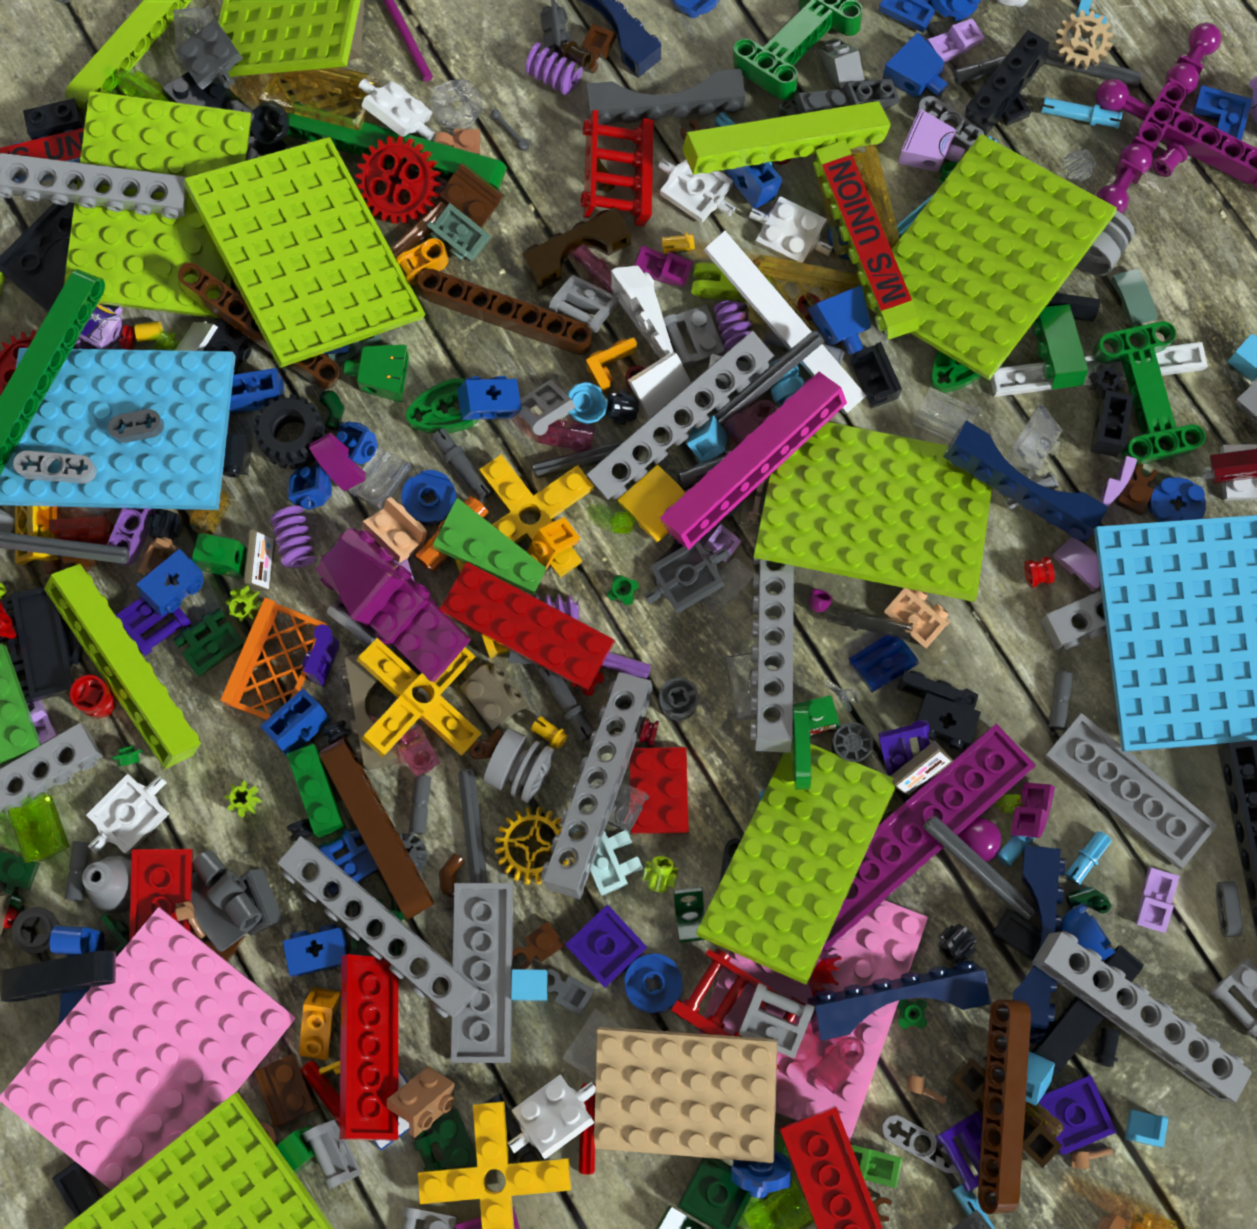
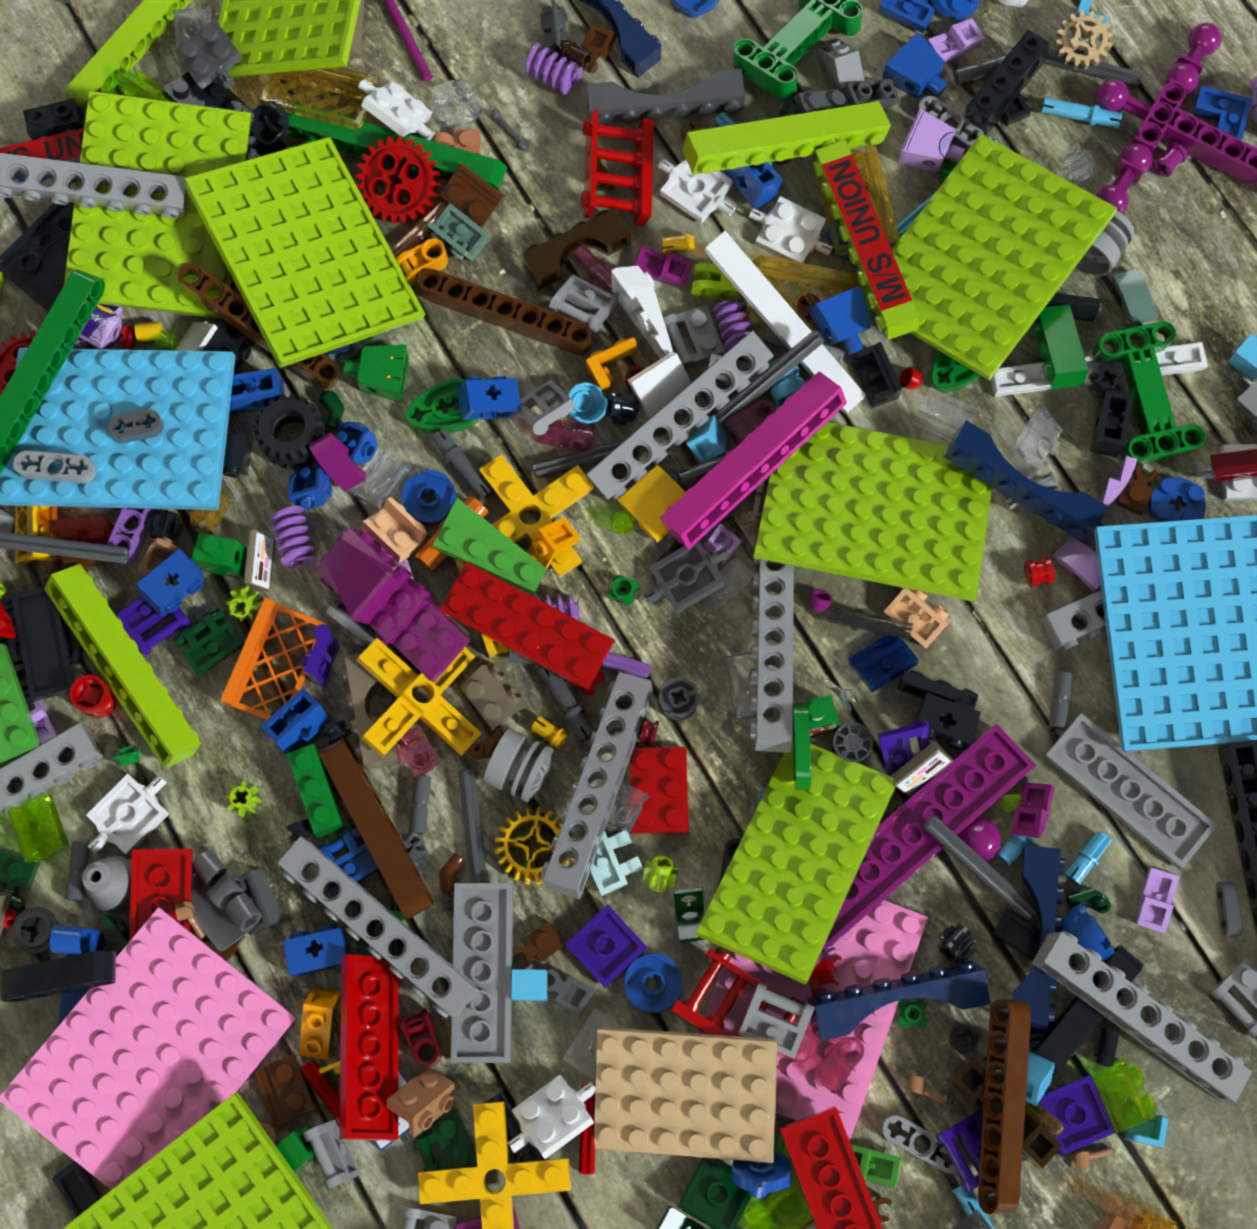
none -> dark red piece [398,1007,443,1067]
none -> red hinge [900,367,923,390]
none -> black bush [950,1026,978,1053]
none -> clear neon green bracket [1092,1061,1158,1133]

